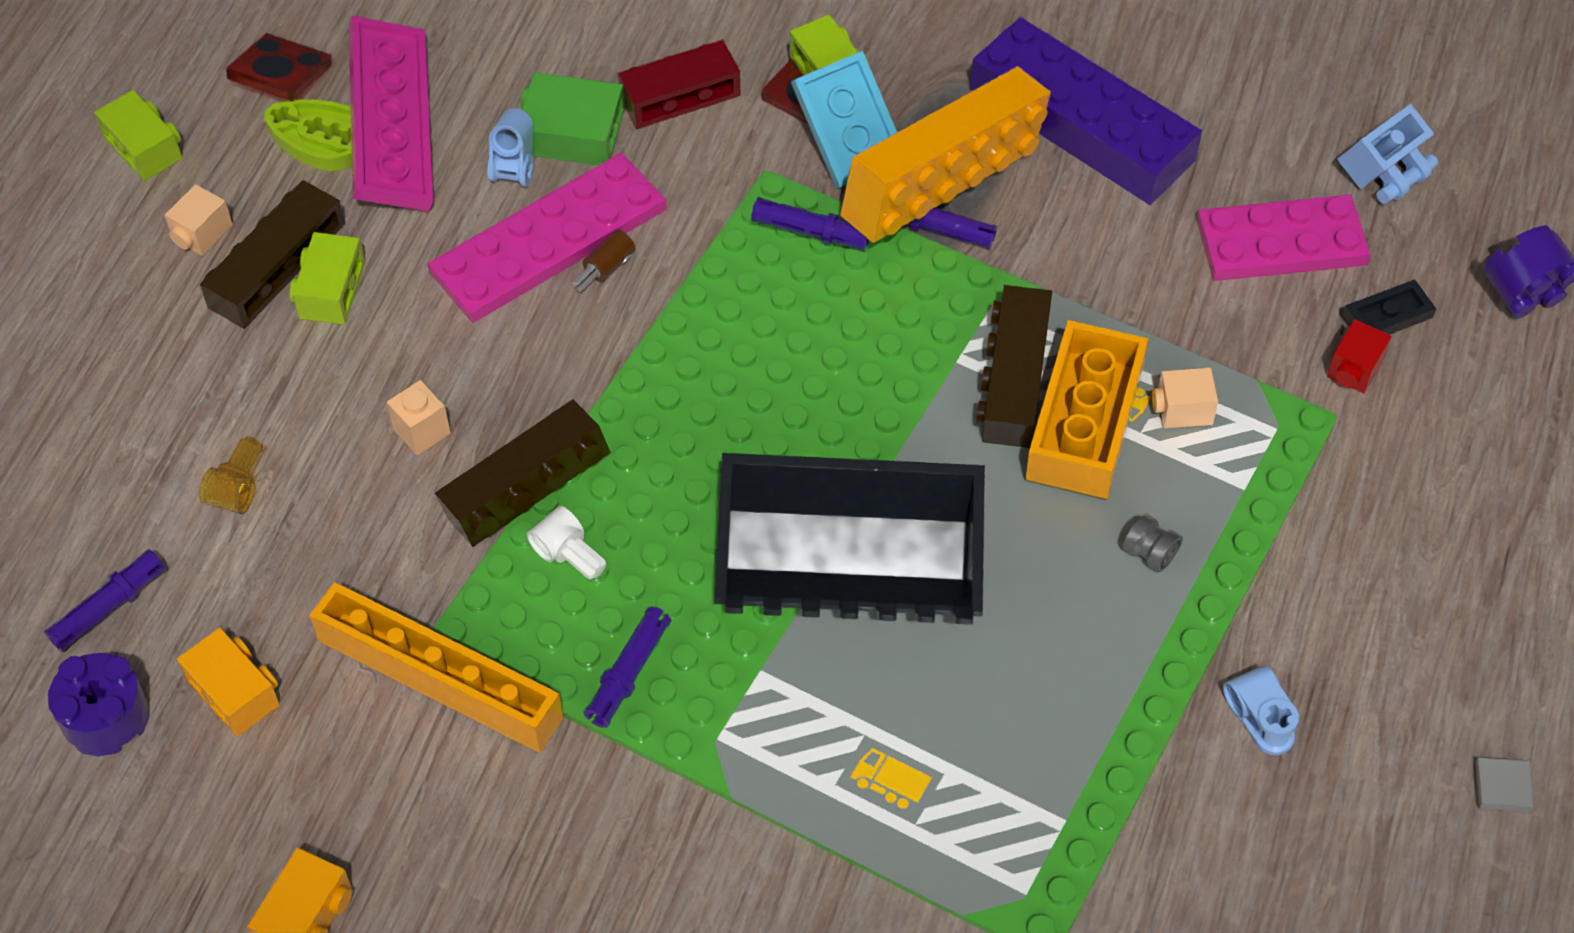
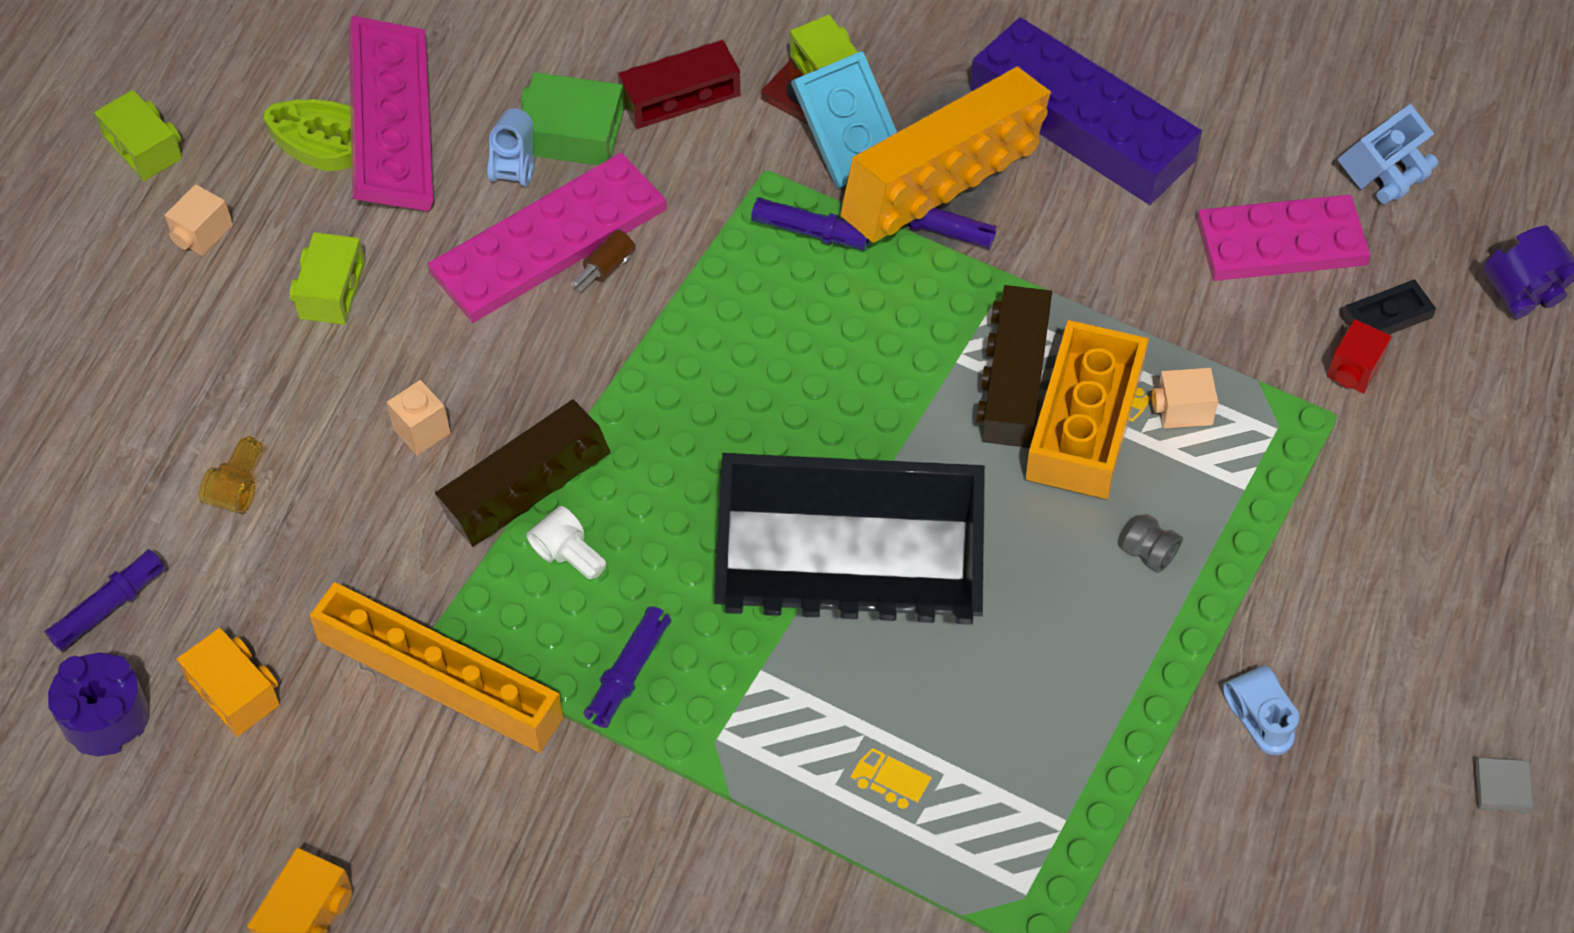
dark brown brick [200,180,345,329] -> none
clear red tile [226,33,332,101] -> none

